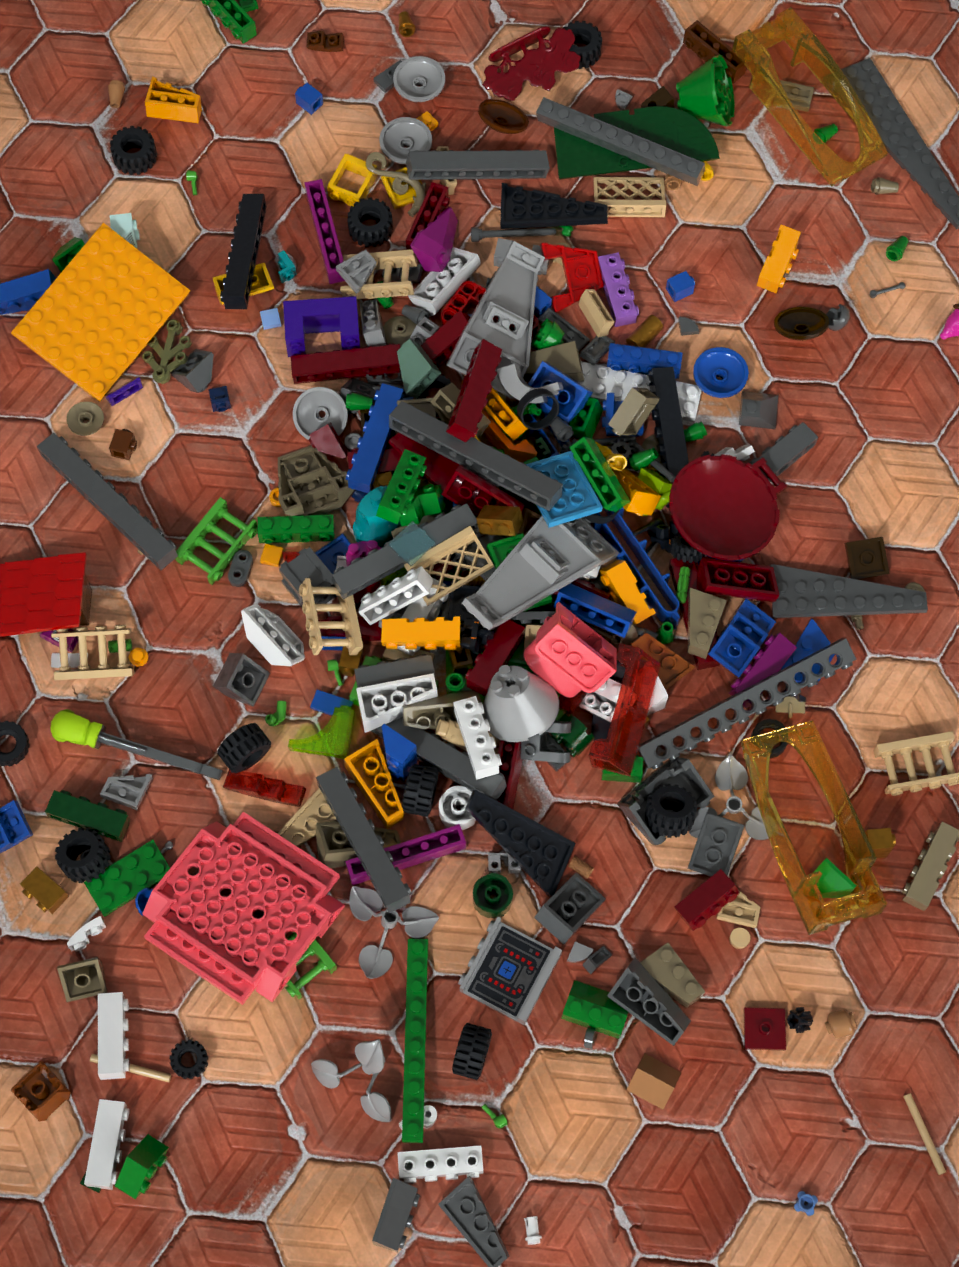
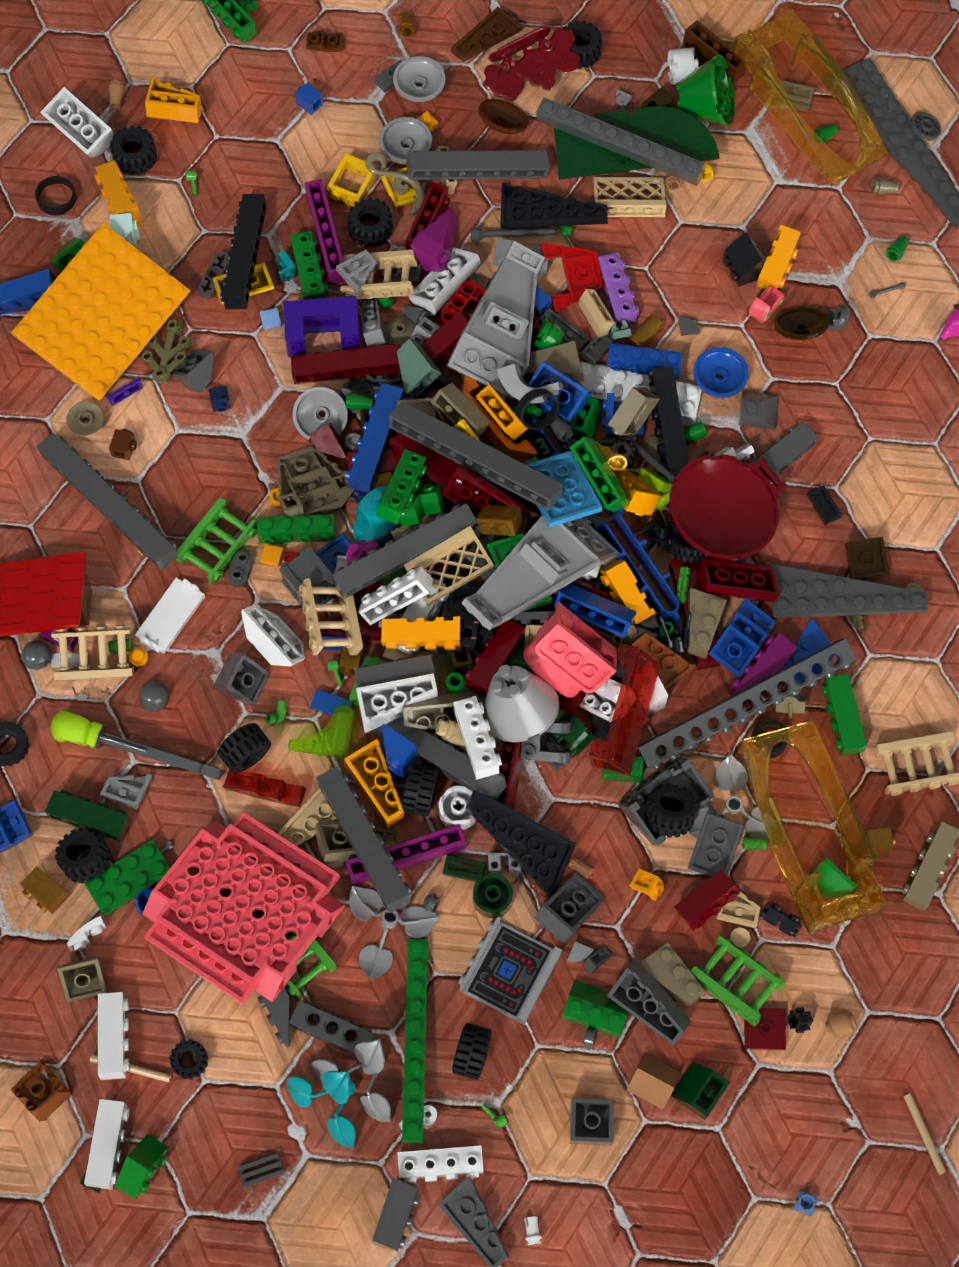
clear light blue piece [389,521,435,567] -> none
dark red brick [446,339,502,443] -> none
green cone [629,448,659,471] -> none
blue brick [666,271,696,302] -> none
none -> dark grey hair [21,641,51,670]
none -> black tyre [35,176,76,215]
none -> white brick [40,87,114,158]
none -> light orange wedge [94,160,142,227]
none -> white brick [135,578,205,654]
none -> dark grey hair [139,680,169,712]
none -> dark grey beam [198,252,229,299]
none -> dark grey tile [238,1153,284,1188]
none -> dark grey slope [257,987,291,1048]
none -> teal plant [286,1071,356,1148]
none -> dark grey brick [289,1000,375,1056]
none -> green brick [290,231,328,300]
none -> dark grey plate [423,893,440,912]
none -> dark green tile [443,854,486,882]
none -> reddish brown wing [451,7,523,62]
none -> dark grey brick [569,1098,614,1146]
none -> sand green tile [609,320,631,339]
none -> light orange bracket [630,869,665,901]
none -> dark grey cone [633,612,661,630]
none -> black plant [659,612,691,653]
none -> white brick [667,48,698,85]
none -> dark green slope [670,1062,730,1120]
none -> bright green fence [690,935,785,1027]
none -> black slope [722,232,763,287]
none -> bright green piece [743,837,767,850]
none -> coral animal [749,286,785,323]
none -> black hinge [760,902,803,937]
none -> black plate [807,485,842,525]
none -> green brick [821,674,867,756]
none -> dark grey wheel [910,112,941,141]

